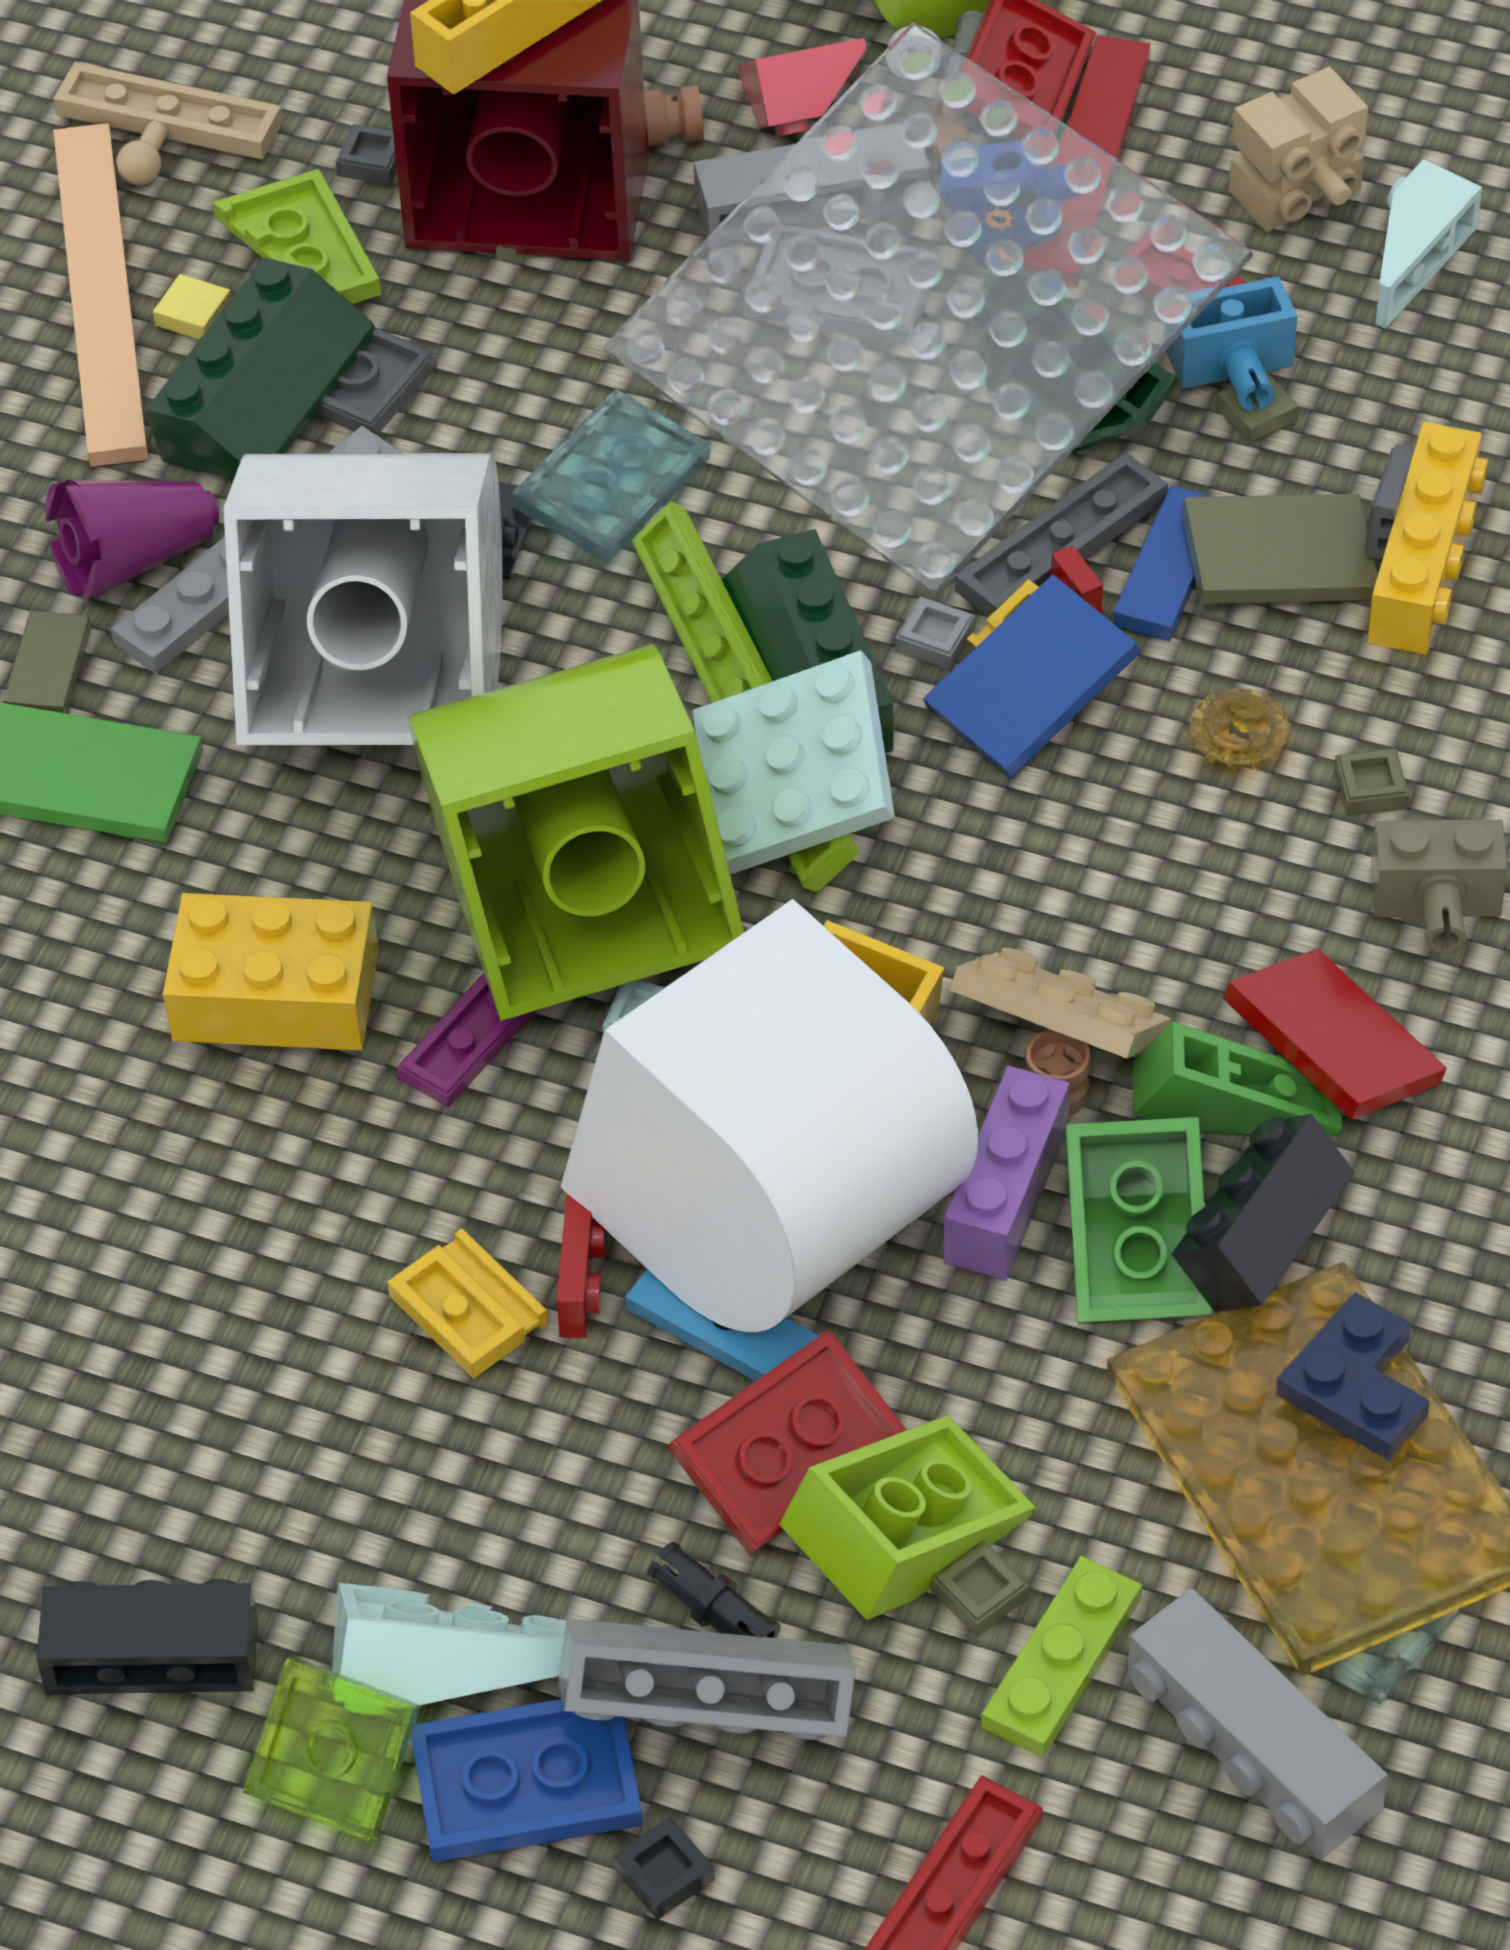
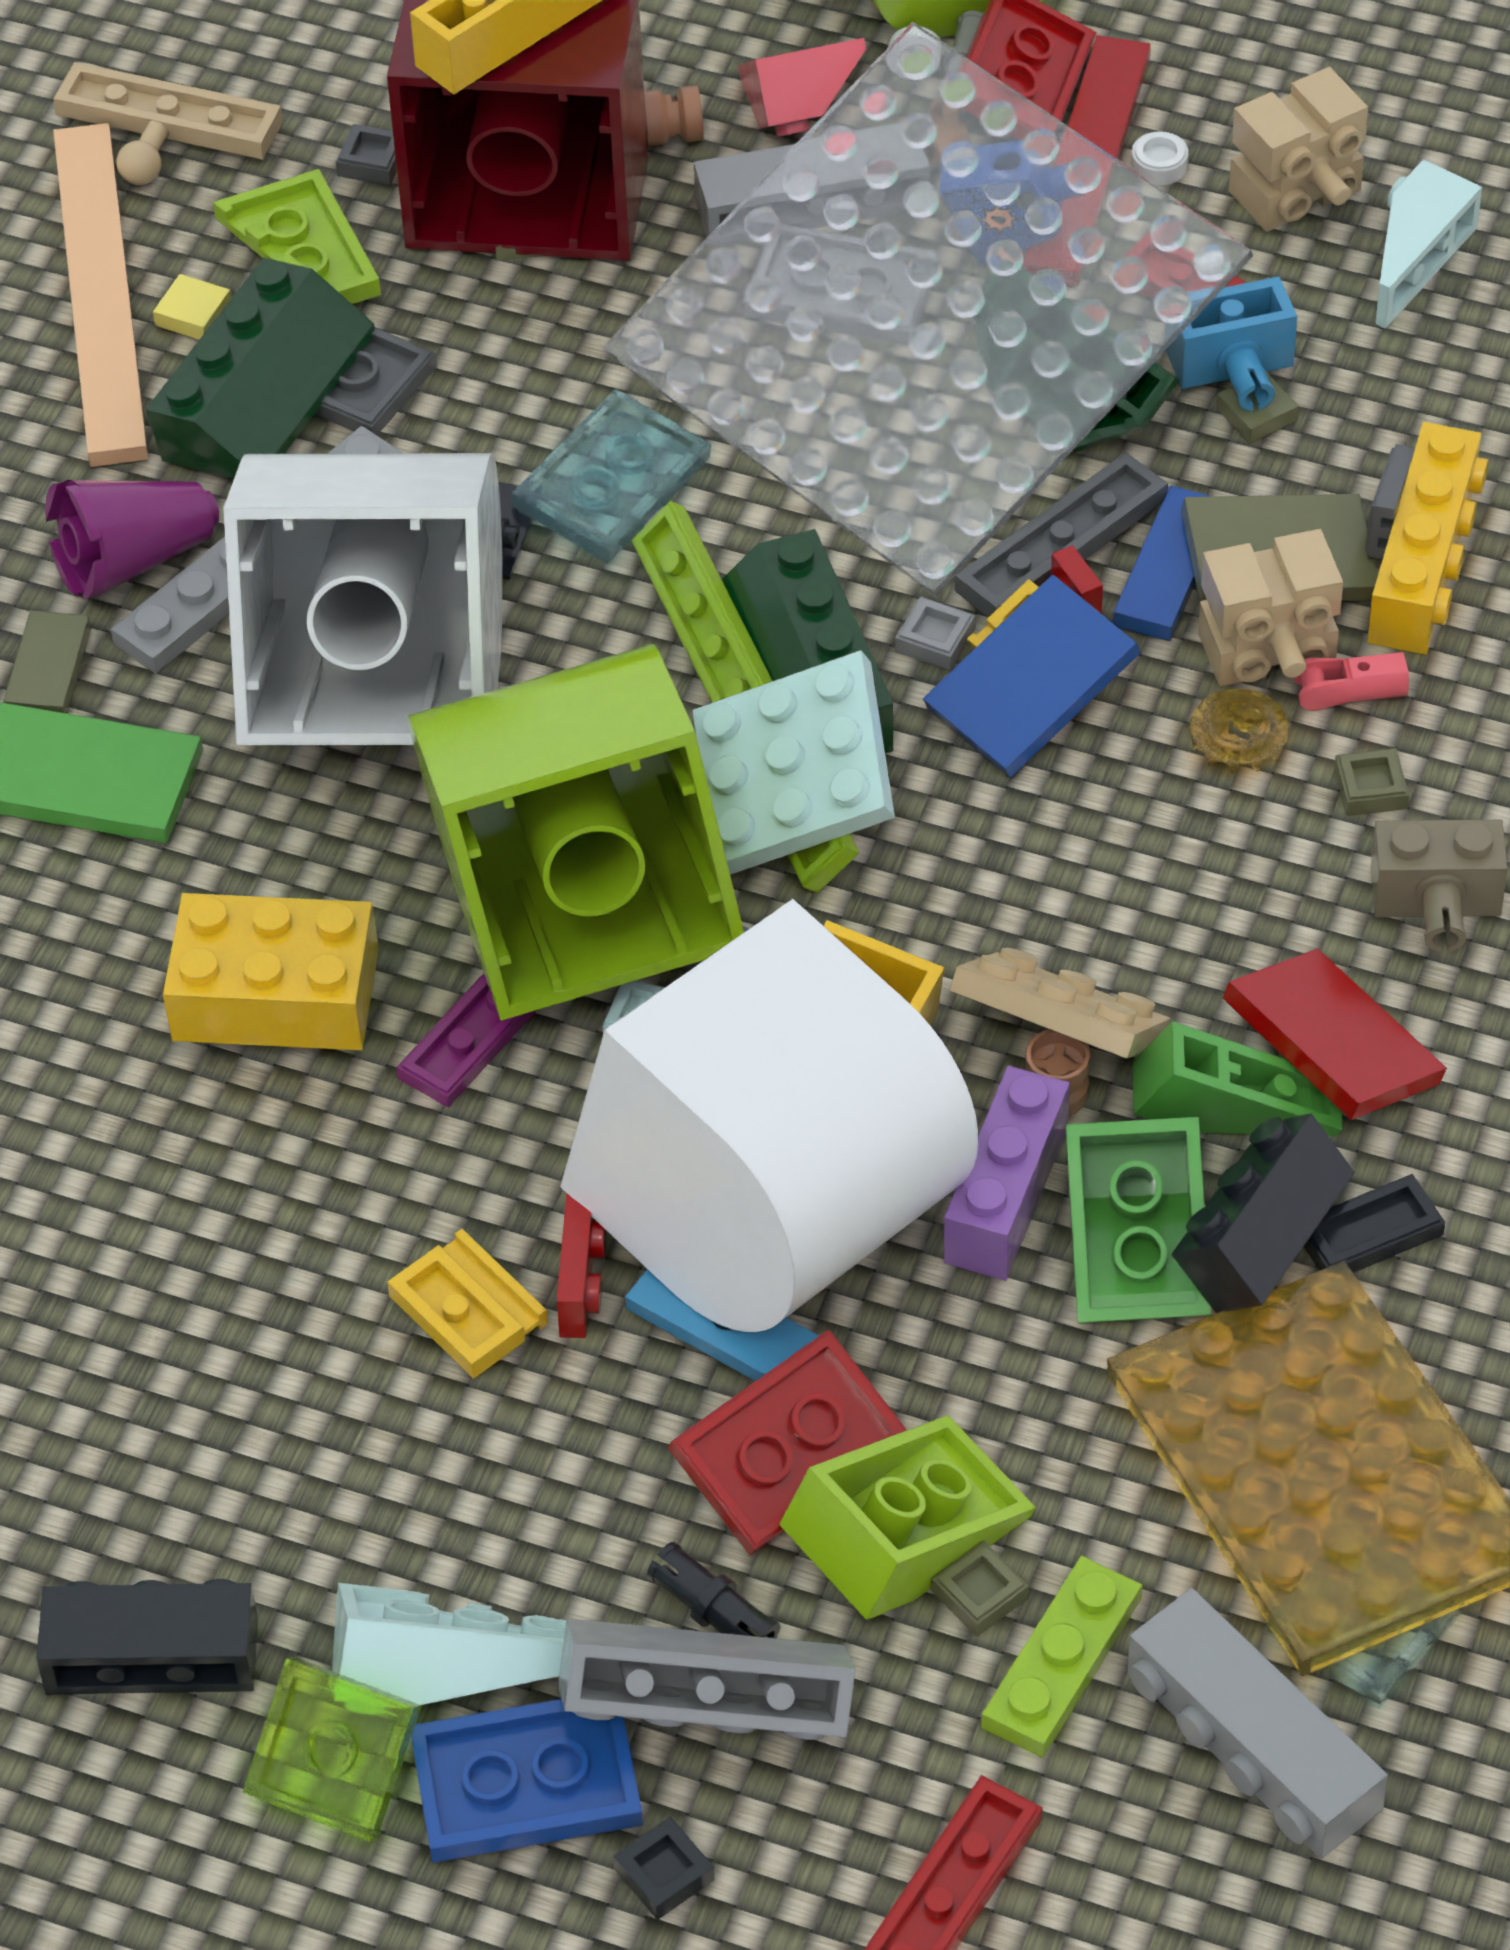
dark blue plate [1276,1292,1429,1461] -> none
none -> white tile [1131,132,1188,185]
none -> tan brick [1198,529,1343,687]
none -> coral bar [1294,652,1409,711]
none -> black tile [1303,1173,1445,1283]

